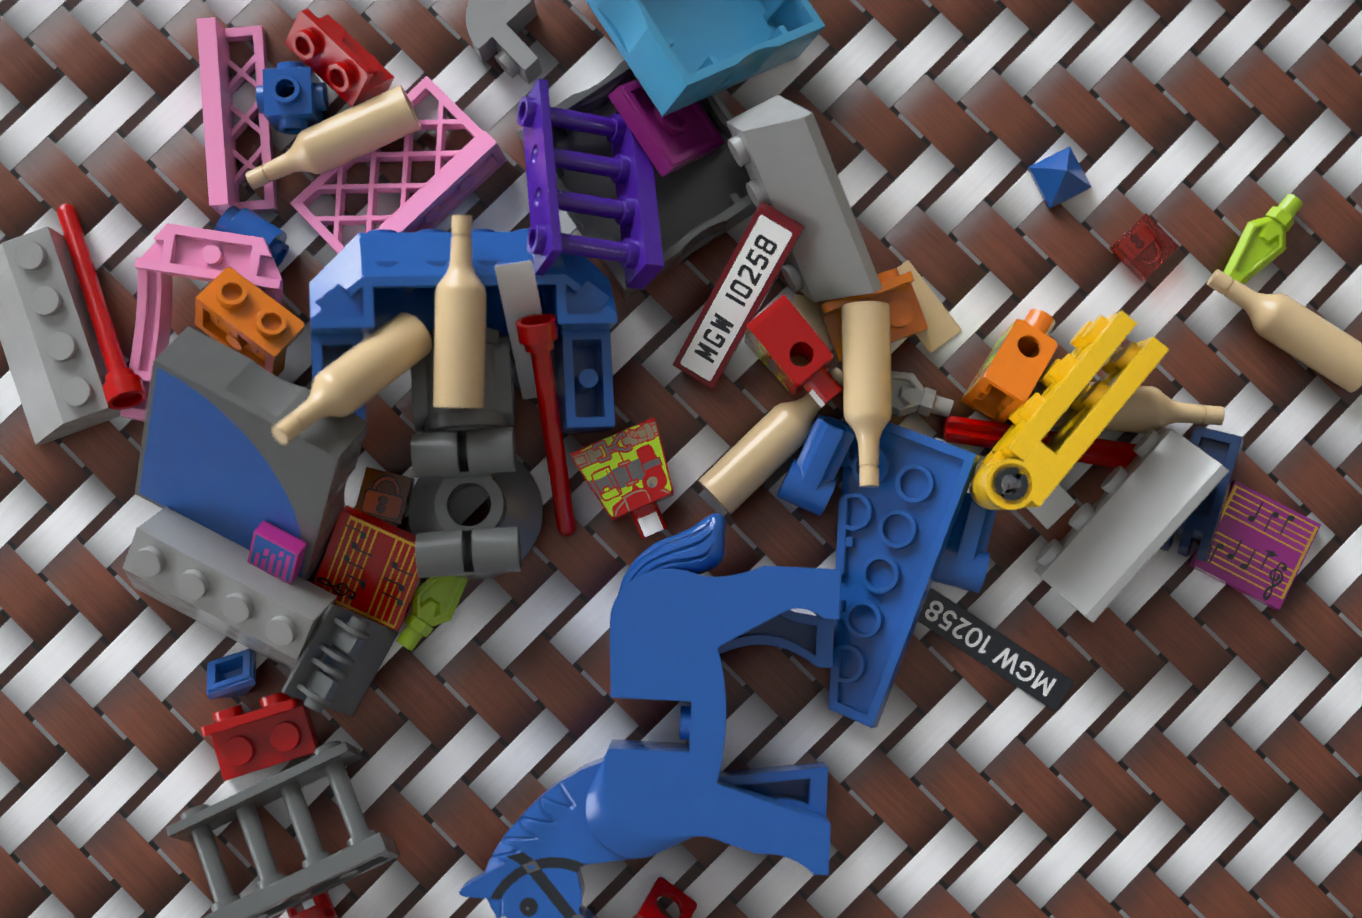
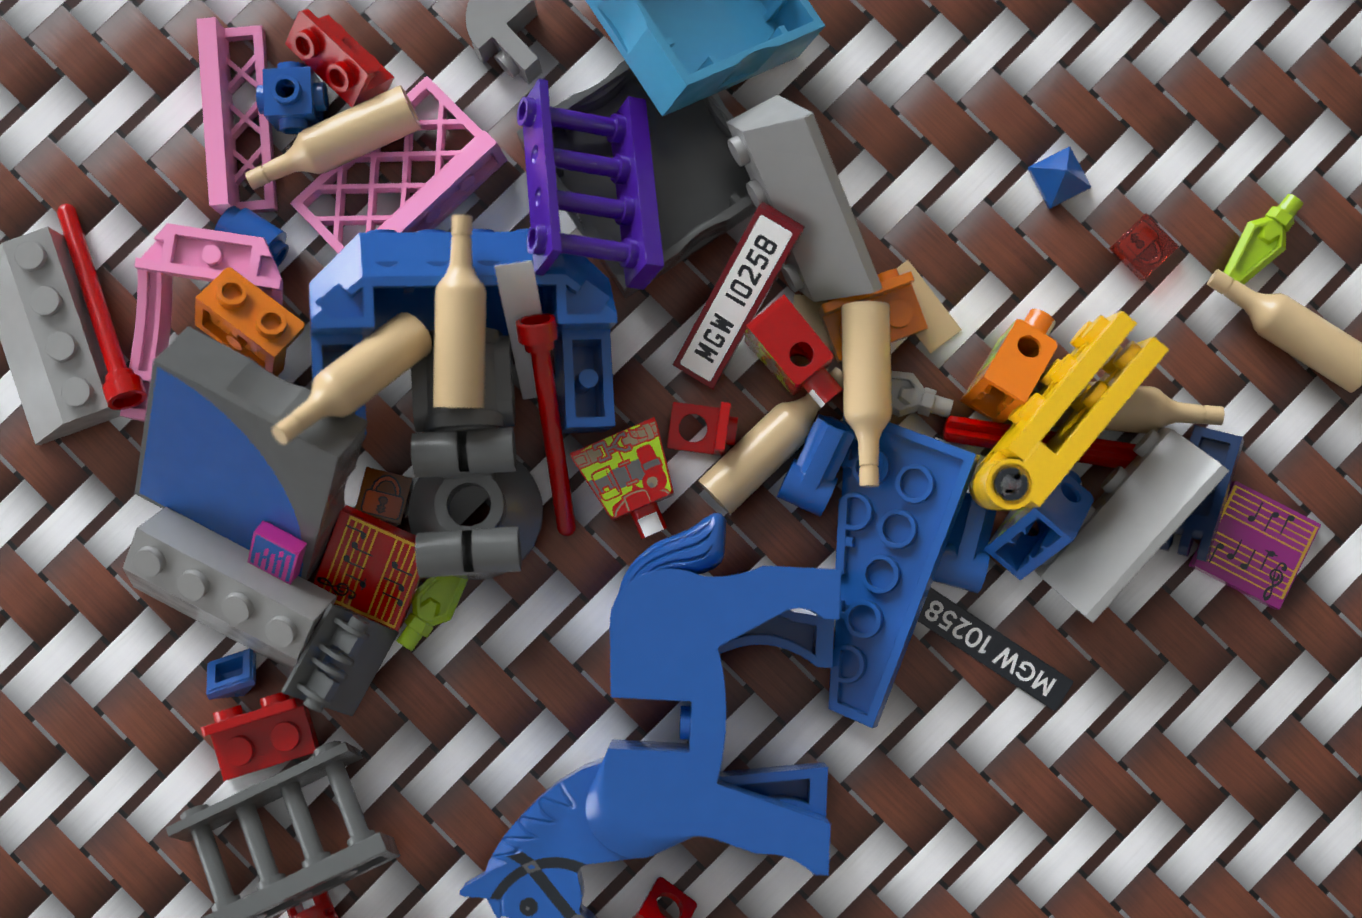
magenta tile [608,79,725,177] -> none
none -> red bracket [667,402,738,456]
none -> blue torso [984,470,1094,580]

